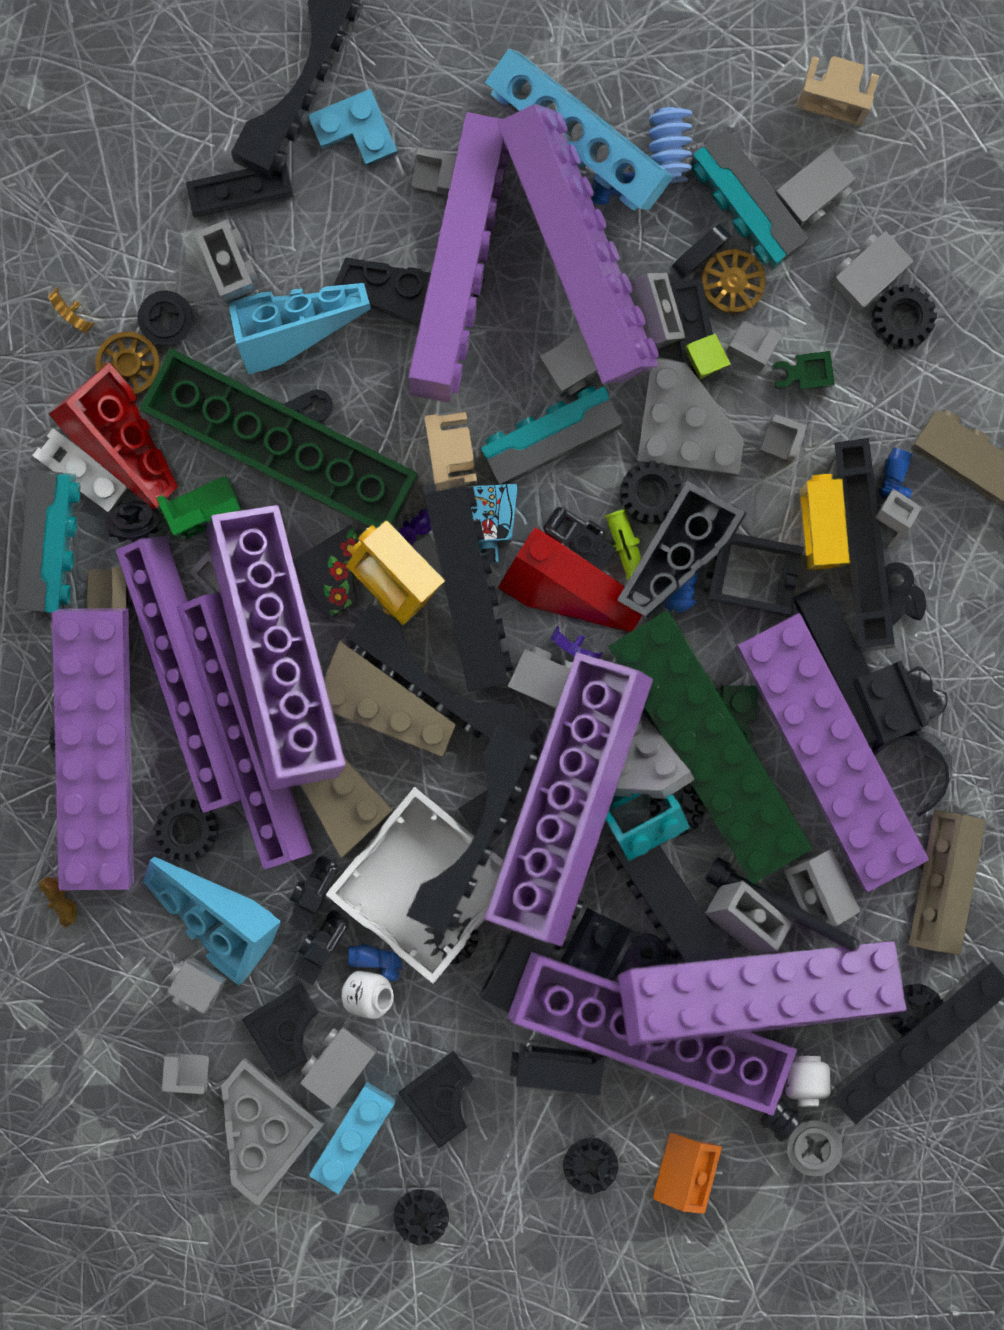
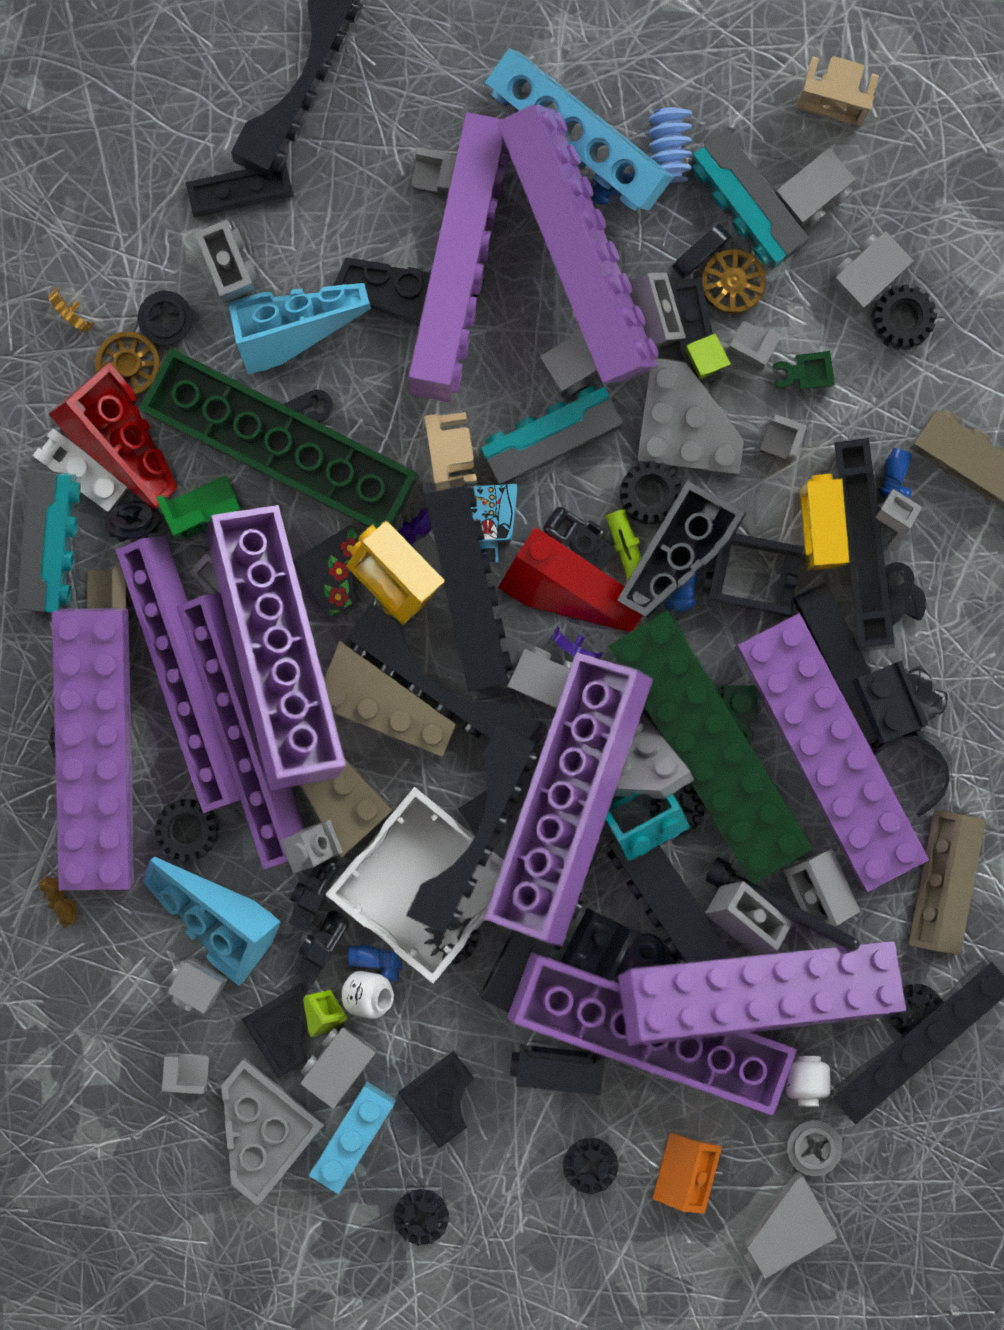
medium azure plate [308,89,398,167] -> none
black wheel [759,1097,803,1142] -> none
none -> light grey brick [281,820,343,873]
none -> lime slope [303,990,347,1037]
none -> light grey slope [743,1171,838,1279]

